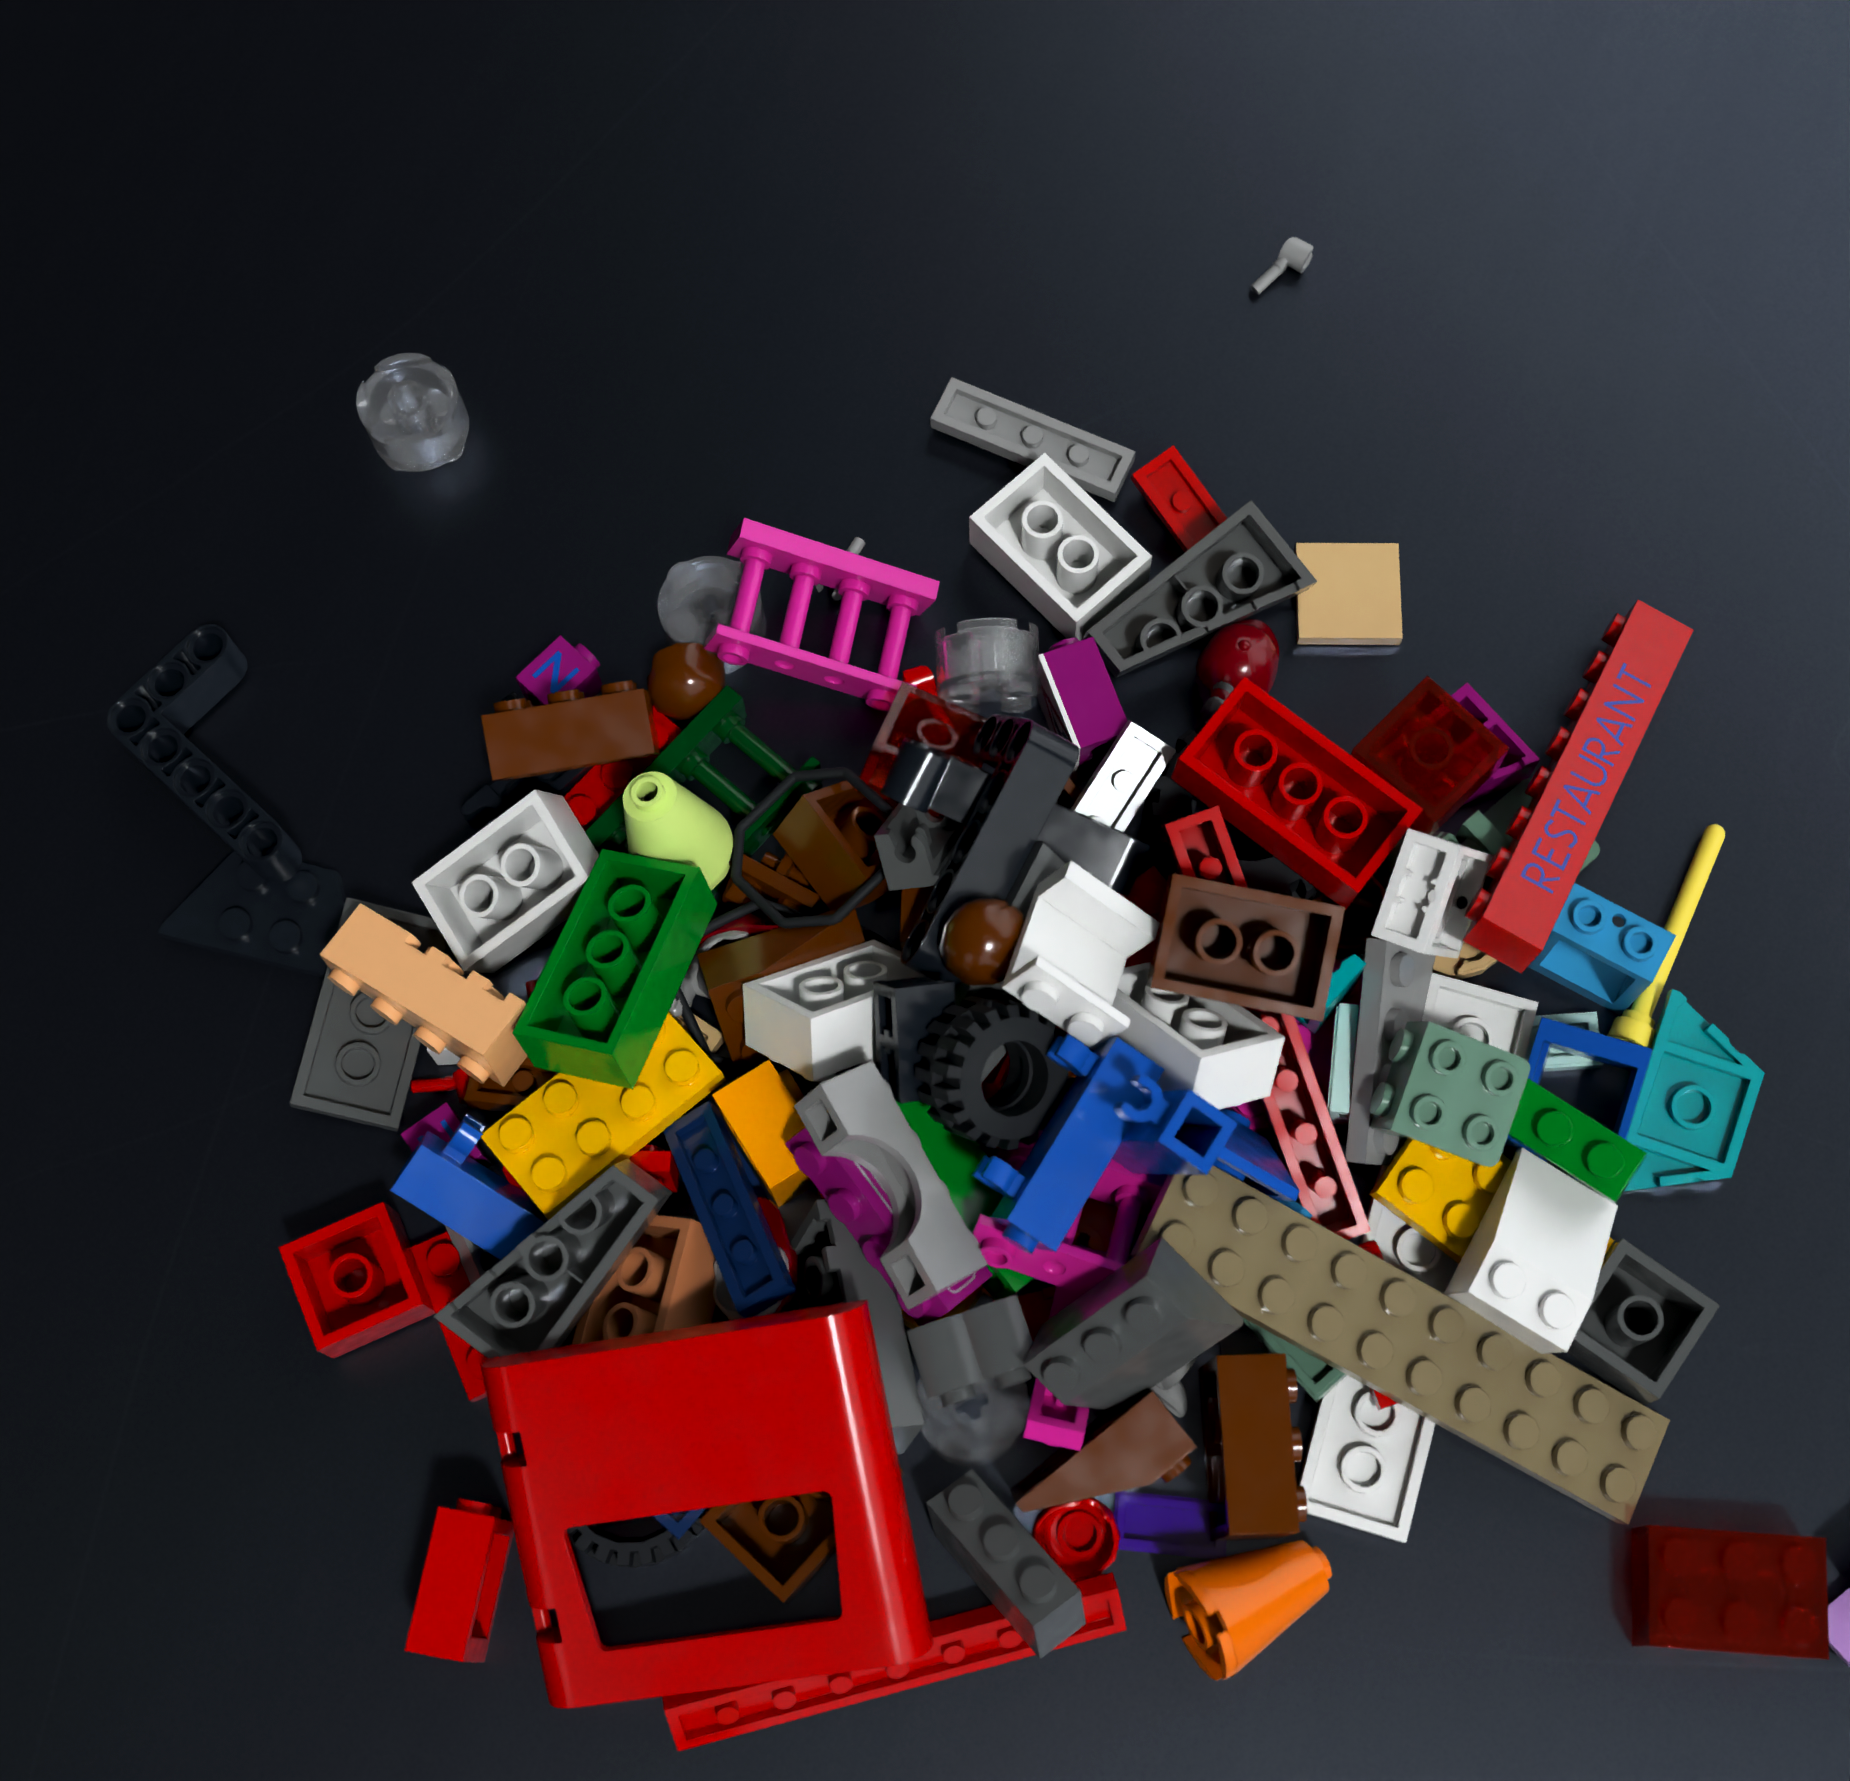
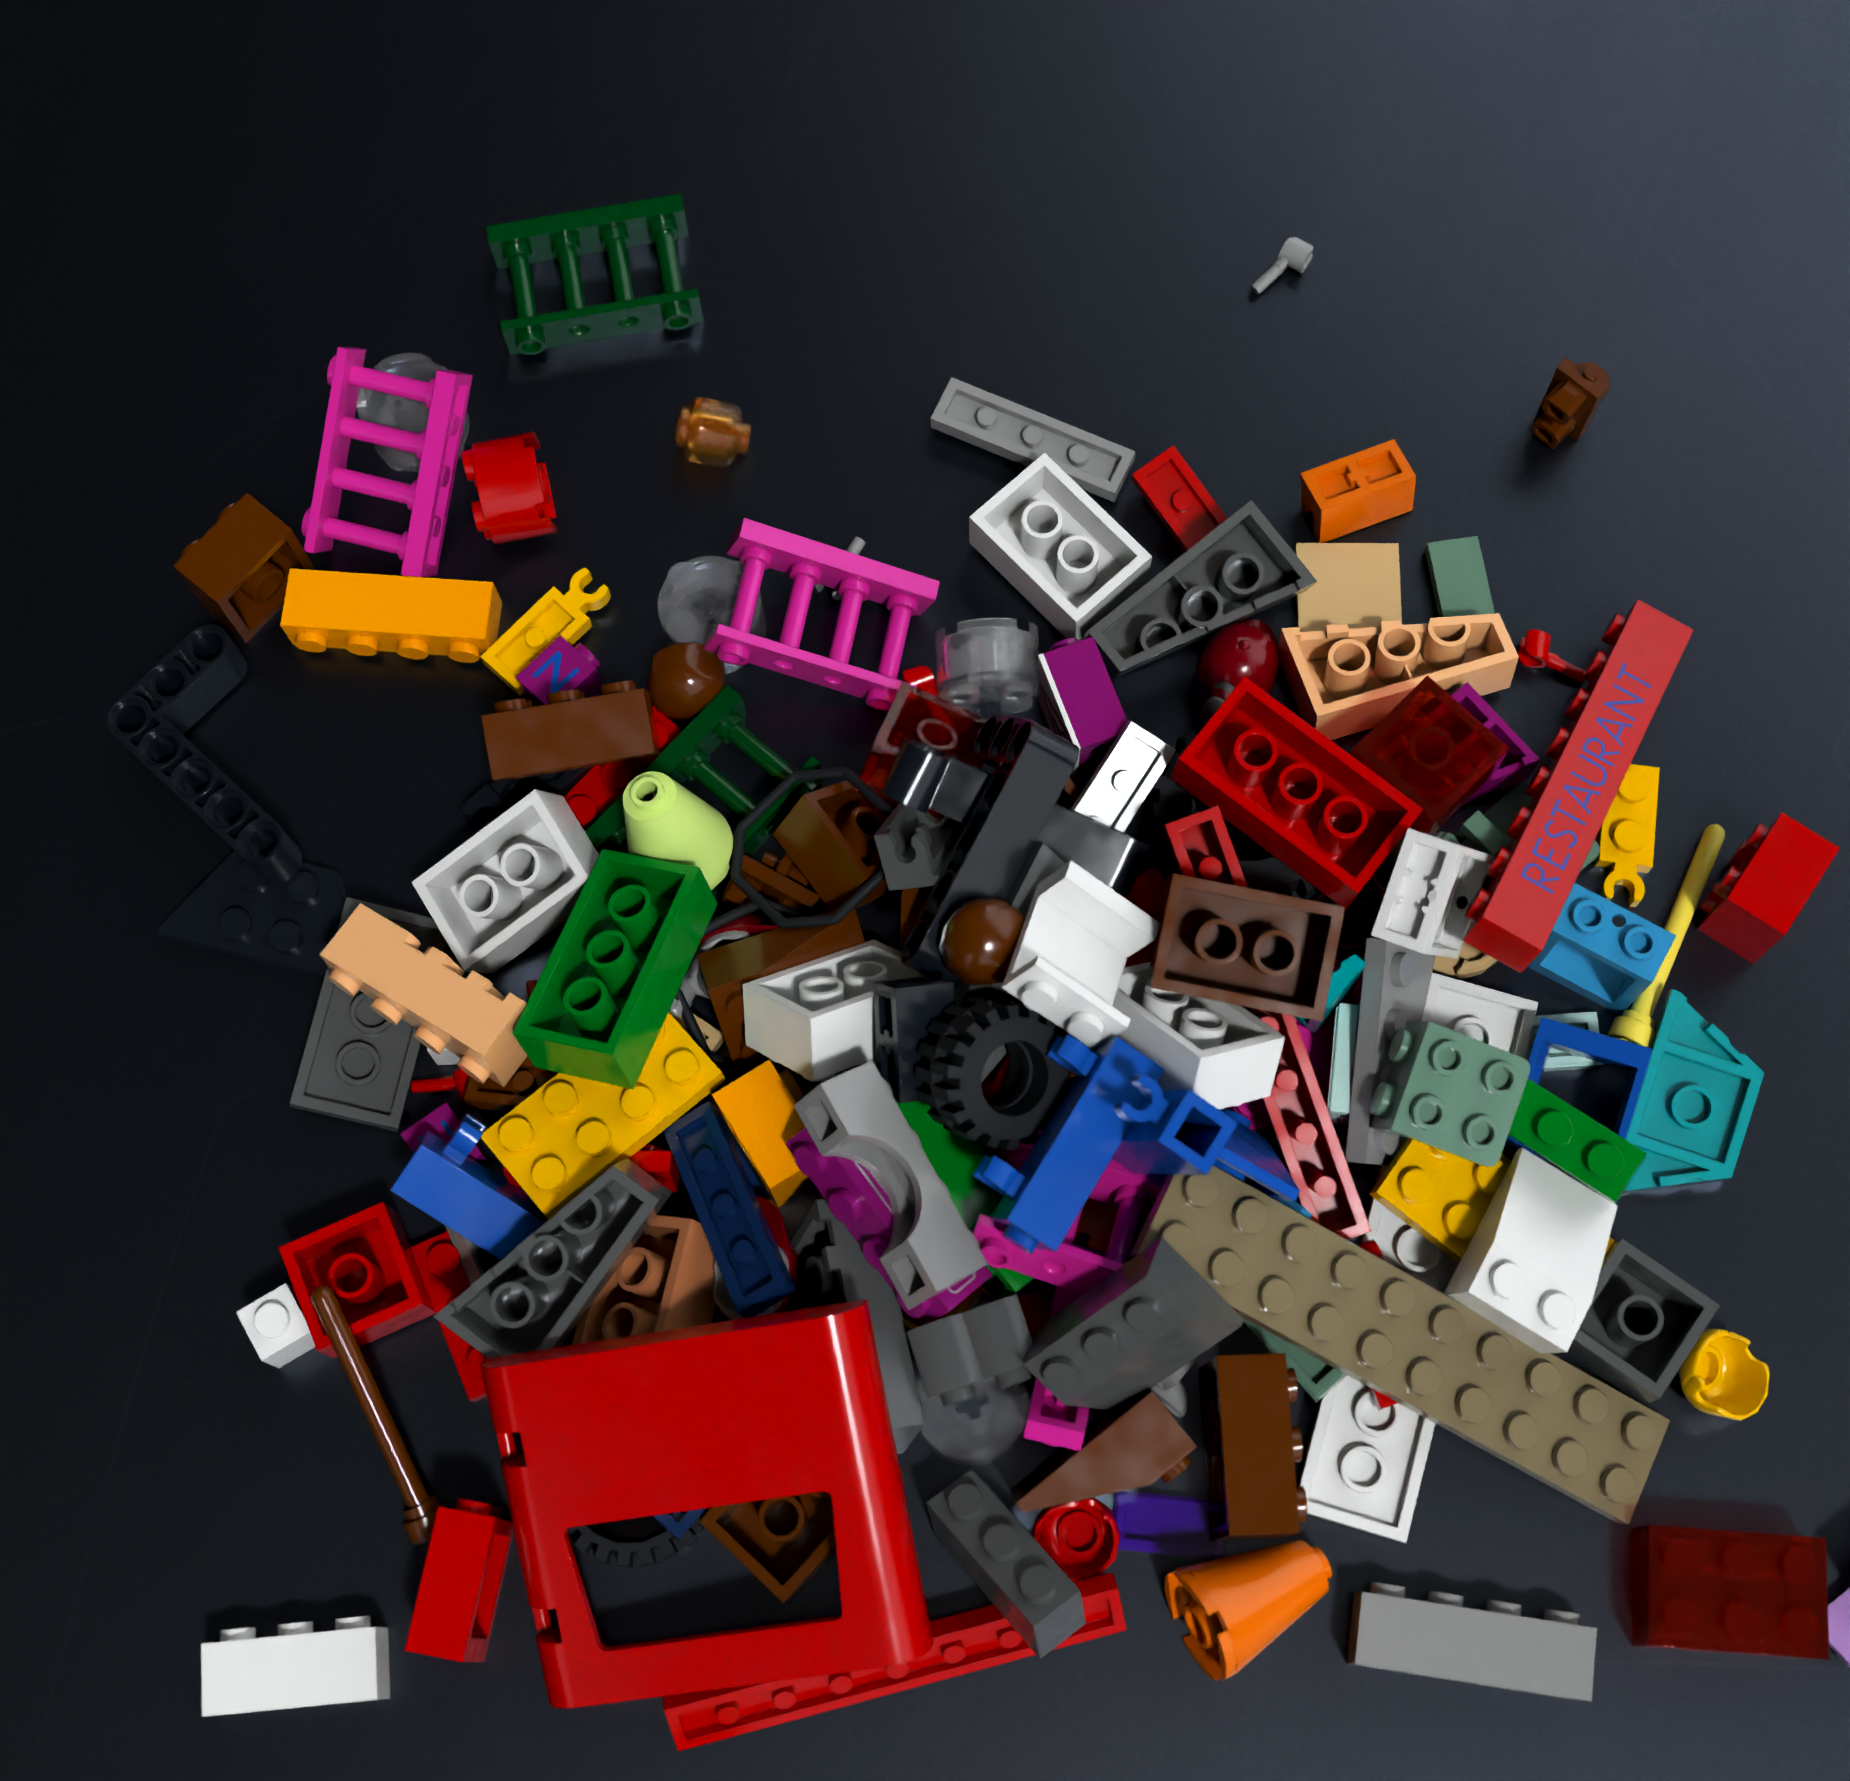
none -> reddish brown brick [173,492,316,644]
none -> white brick [201,1616,390,1717]
none -> white brick [236,1283,315,1368]
none -> light orange brick [280,568,502,663]
none -> dark pink fence [302,347,473,578]
none -> reddish brown piece [311,1286,447,1545]
none -> red brick [462,432,557,545]
none -> yellow plate [480,567,611,696]
none -> dark green fence [486,194,704,355]
none -> clear orange head [675,397,751,468]
none -> light nougat wedge [1278,613,1519,740]
none -> orange hinge [1300,439,1416,543]
none -> light grey brick [1347,1582,1597,1701]
none -> sand green tile [1424,536,1495,617]
none -> red hand [1518,629,1586,684]
none -> reddish brown hips [1531,357,1610,448]
none -> yellow plate [1595,764,1660,907]
none -> yellow hair [1678,1329,1770,1421]
none -> red brick [1697,813,1840,964]

